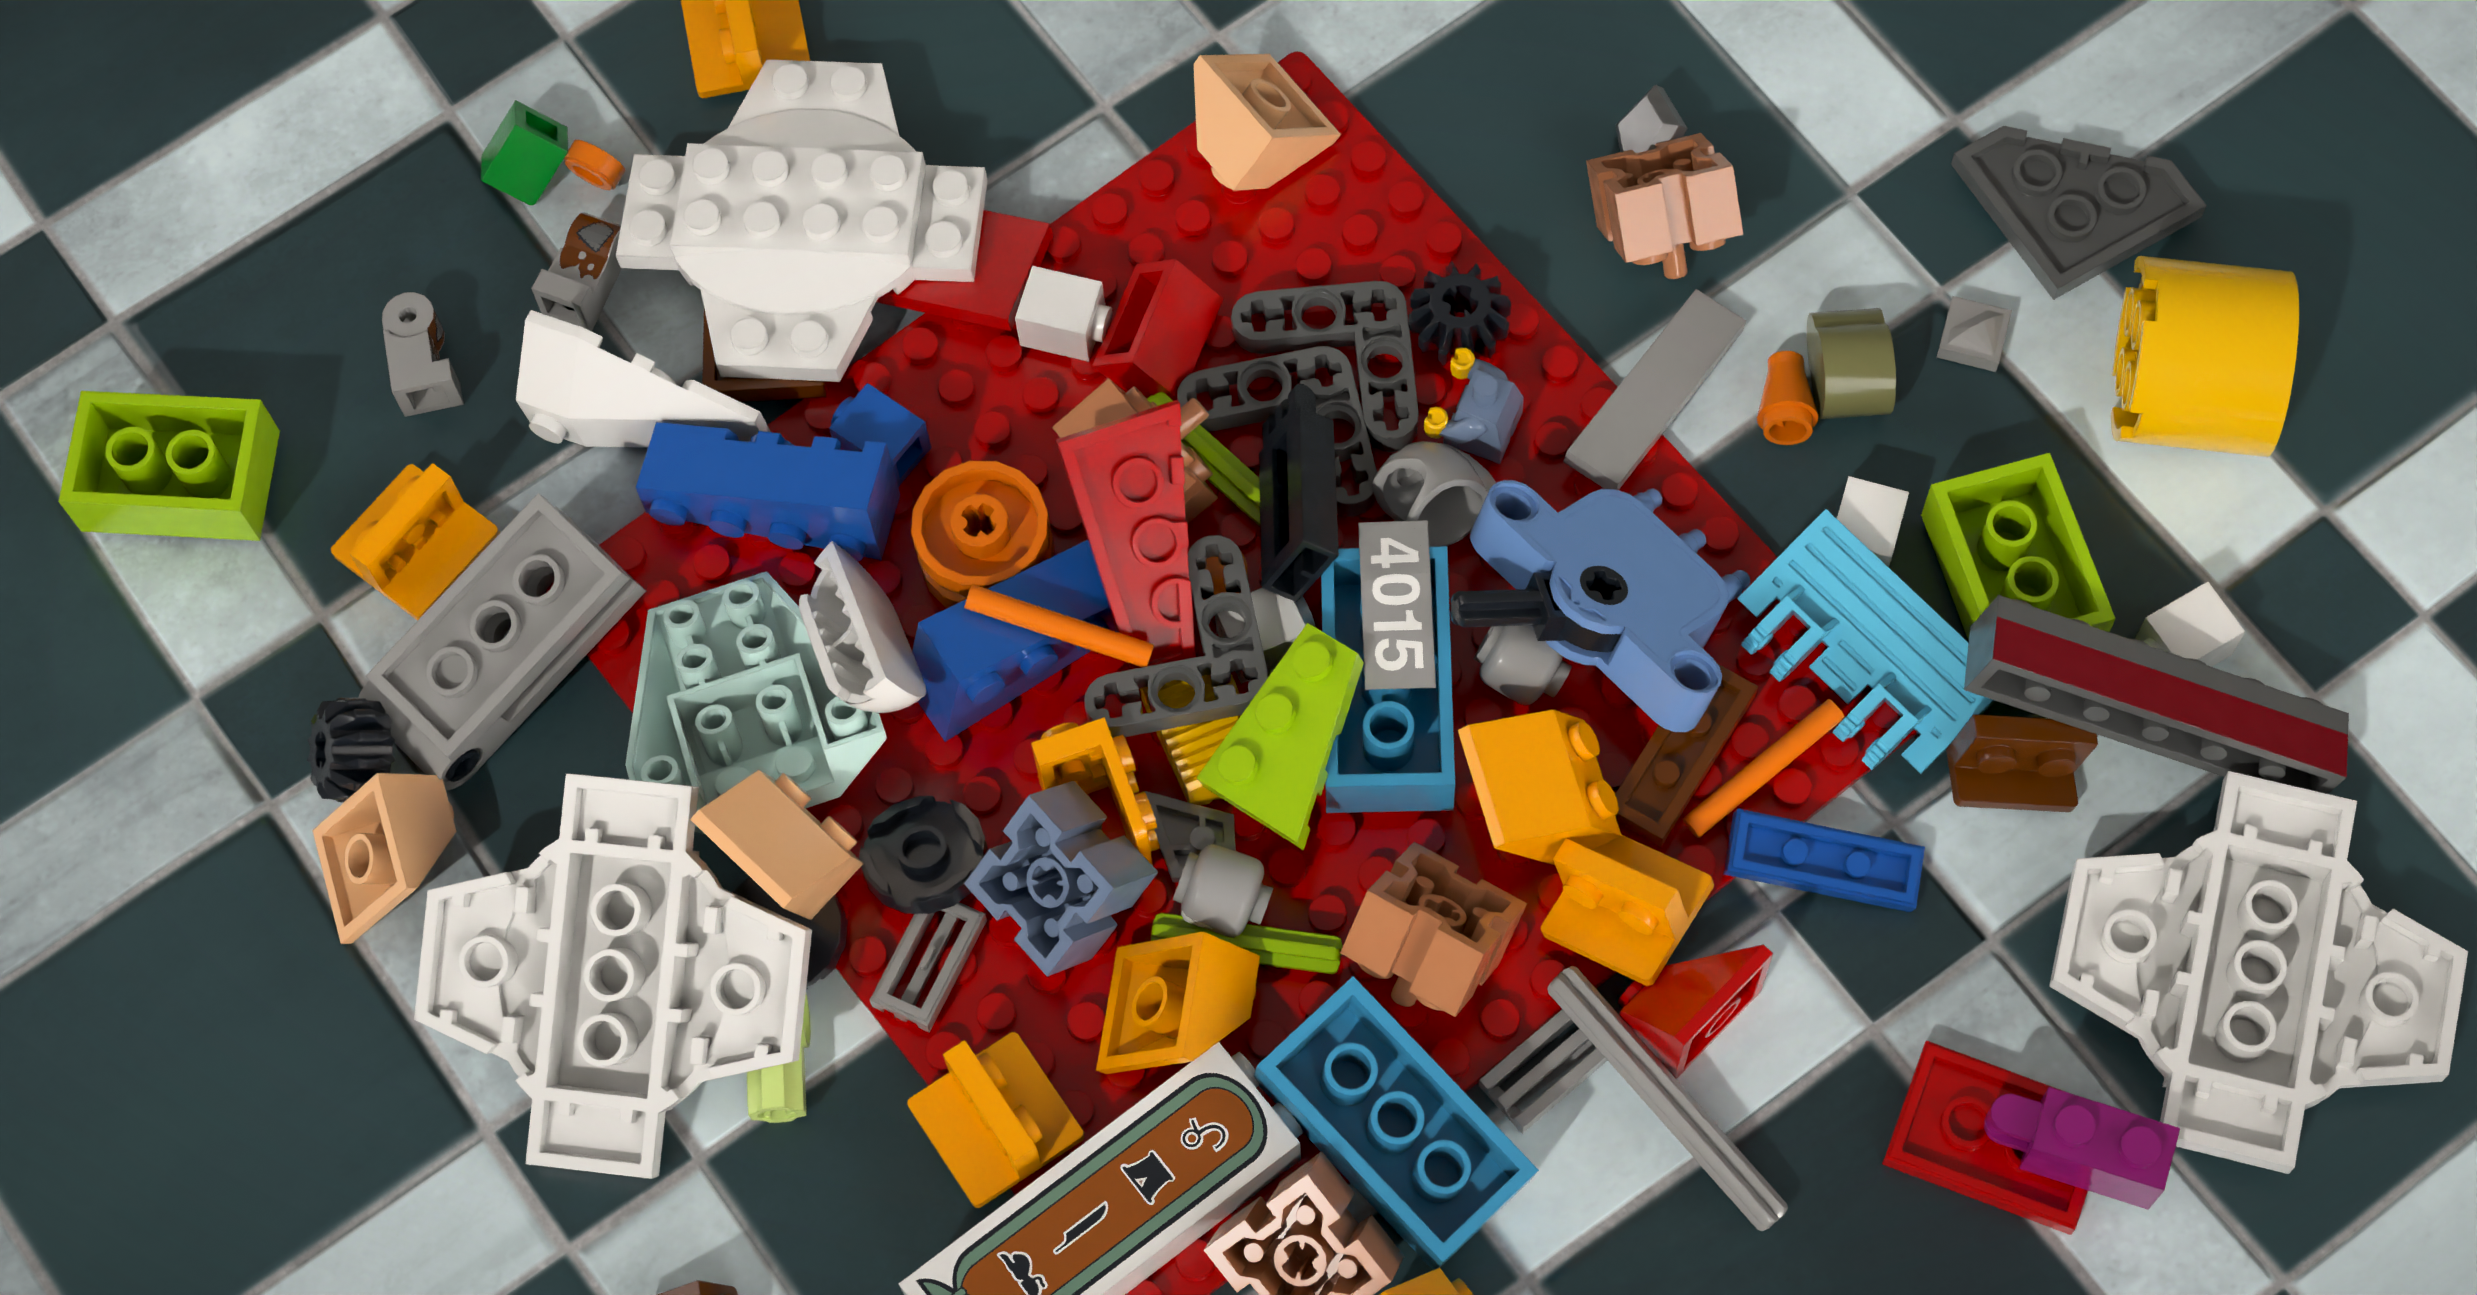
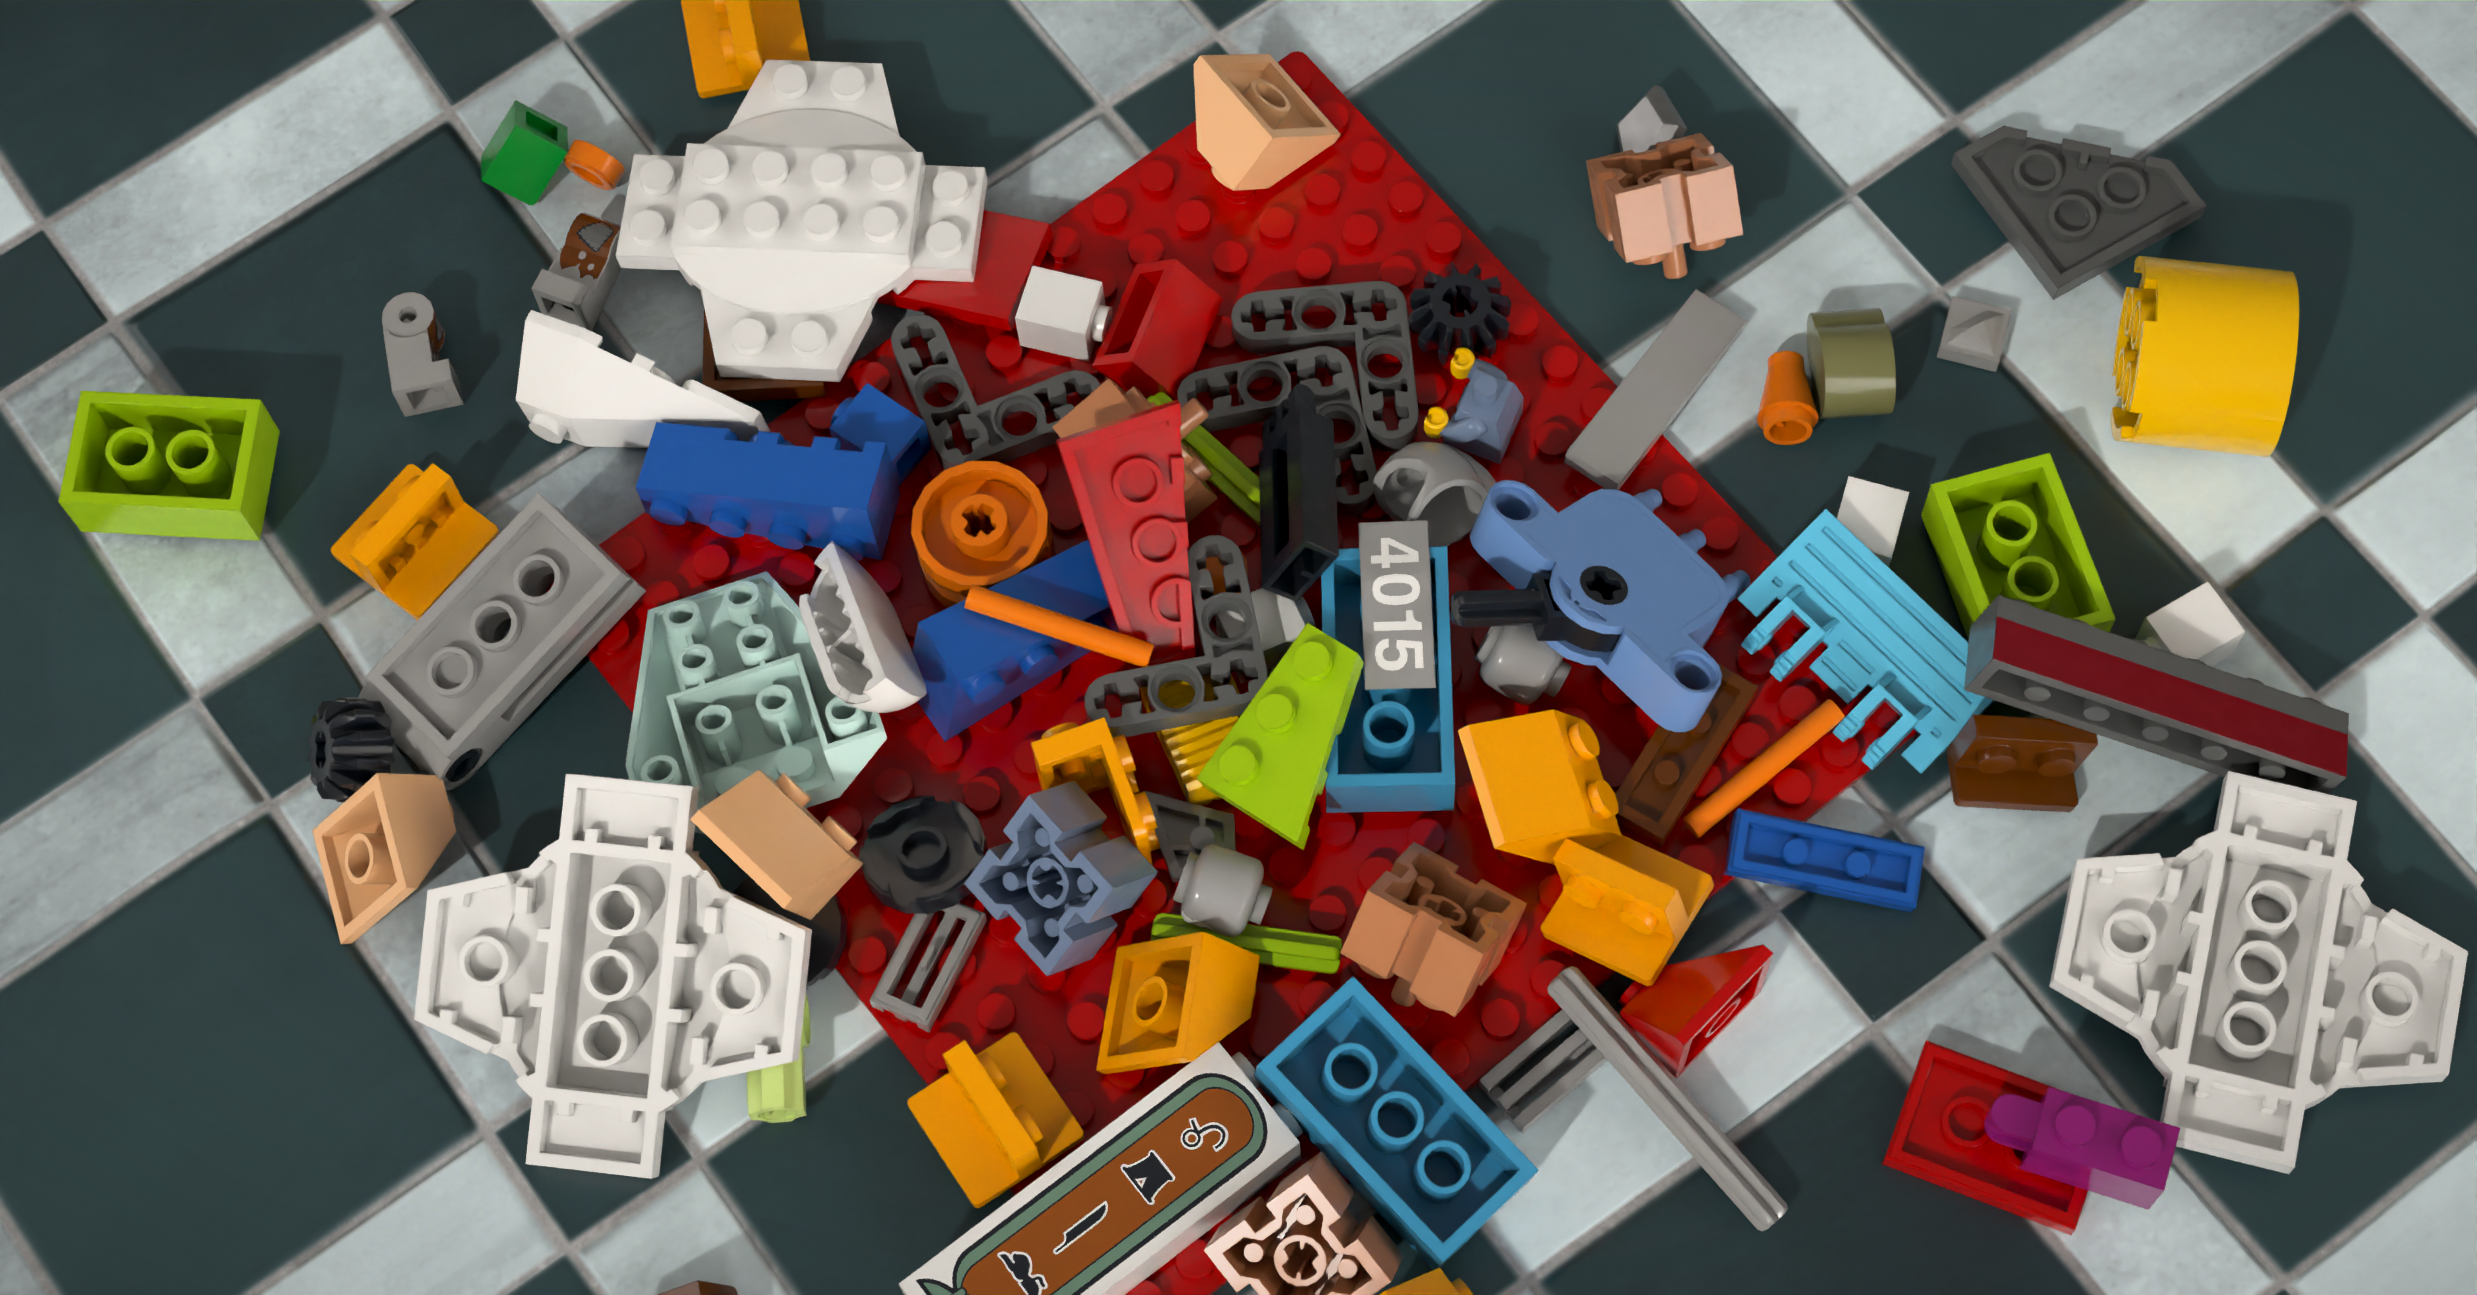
none -> dark grey beam [891,314,1100,469]

